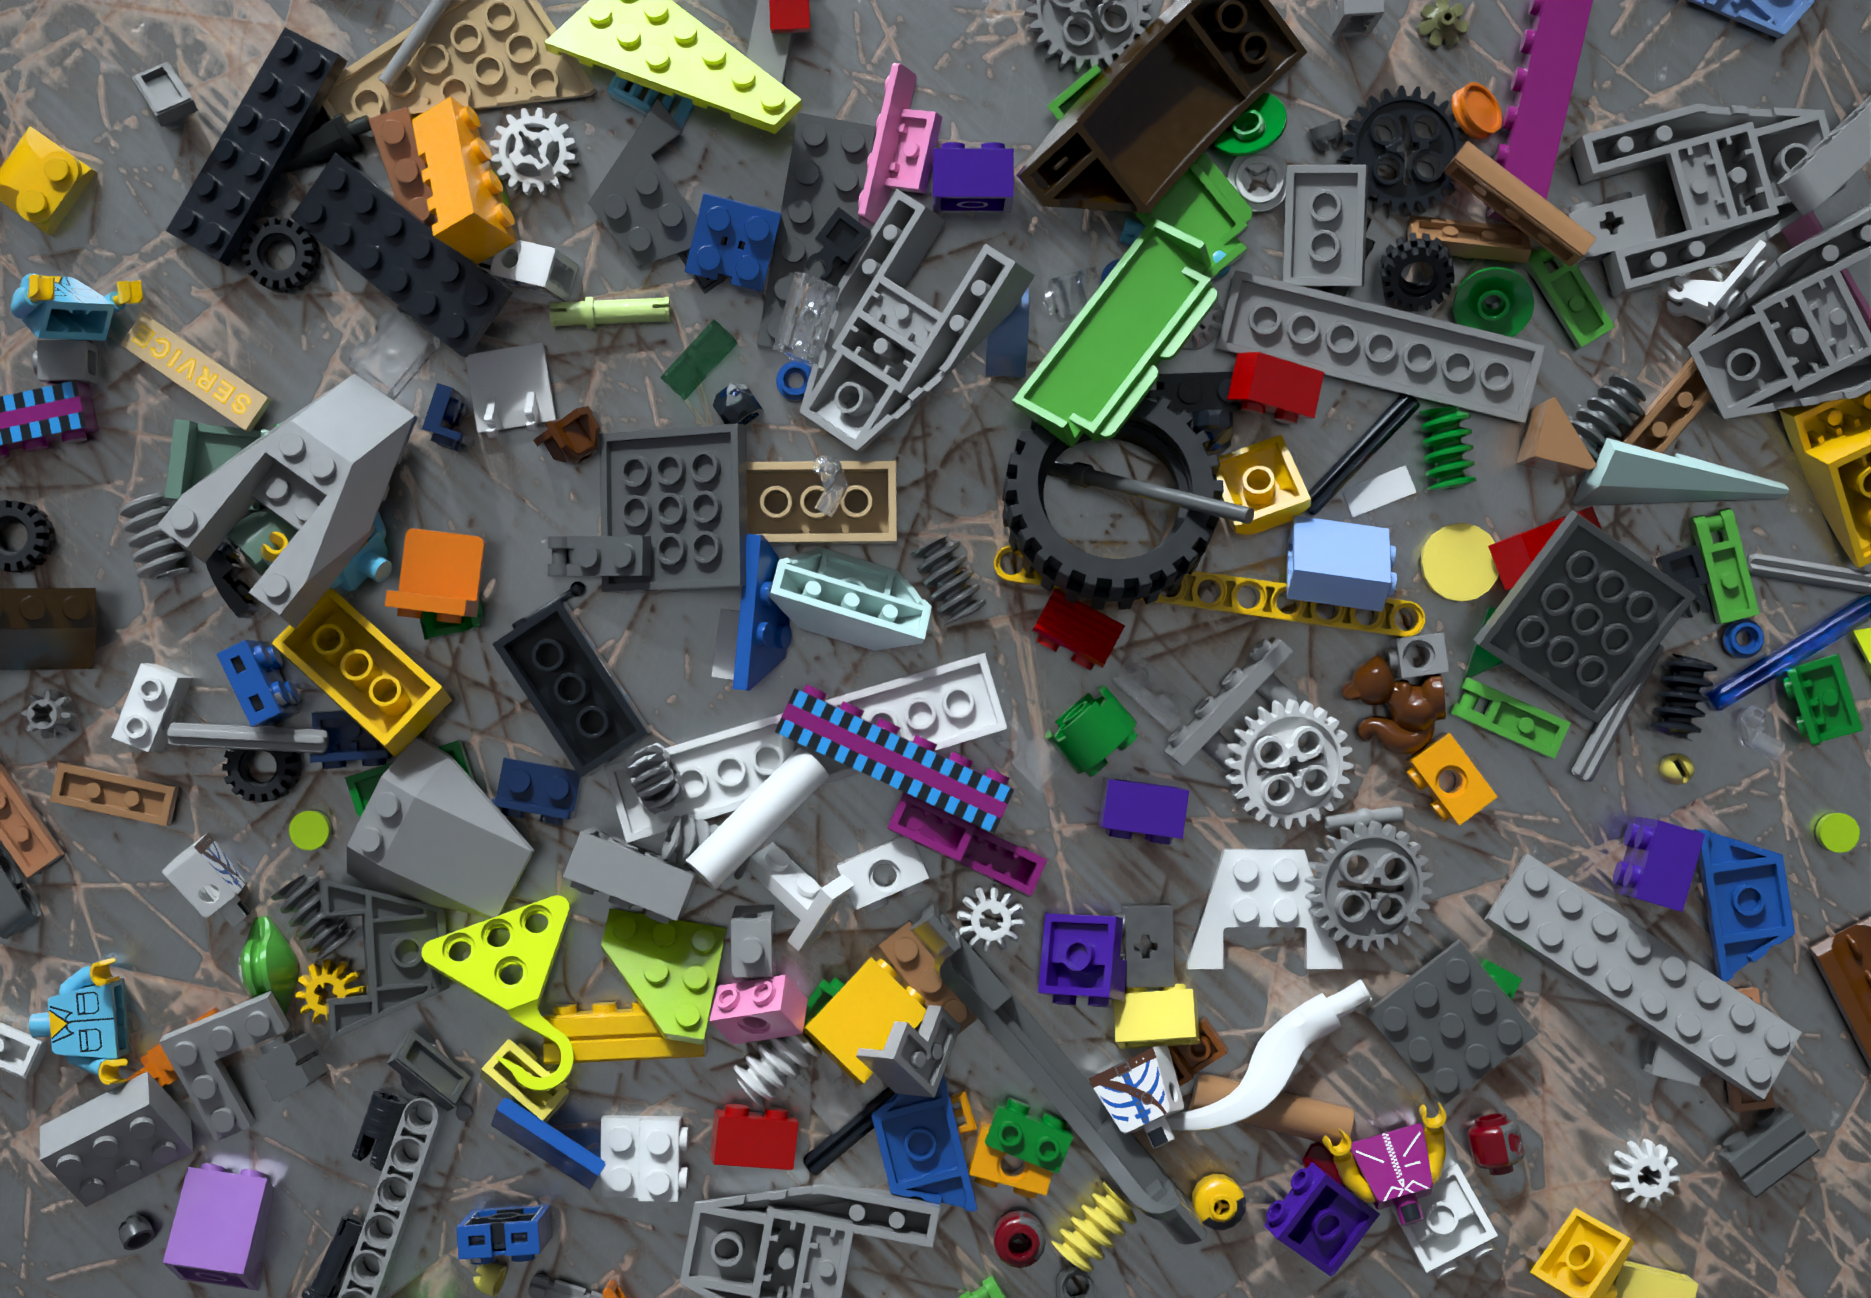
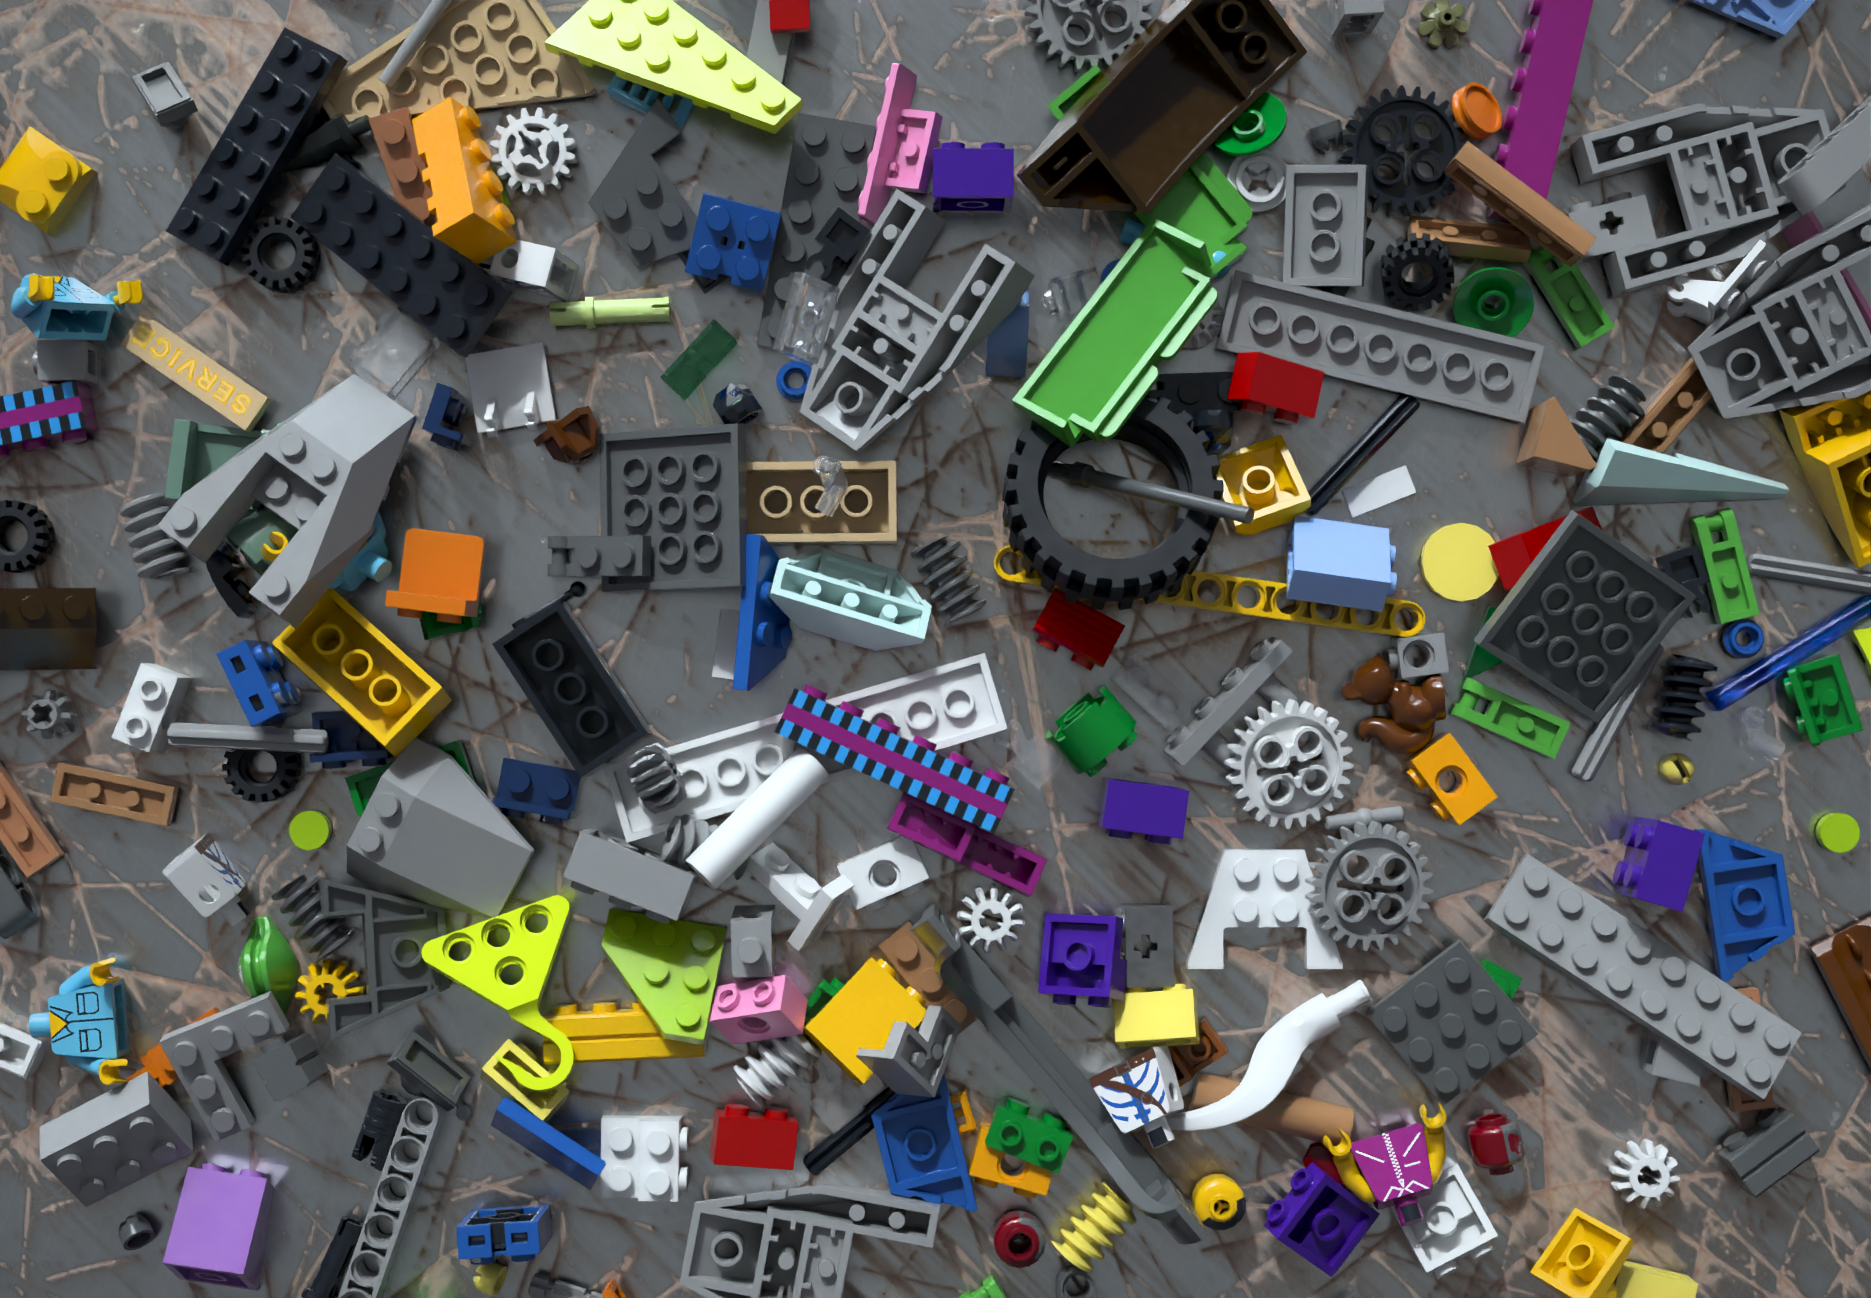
green piece [1419,407,1477,491] -> none

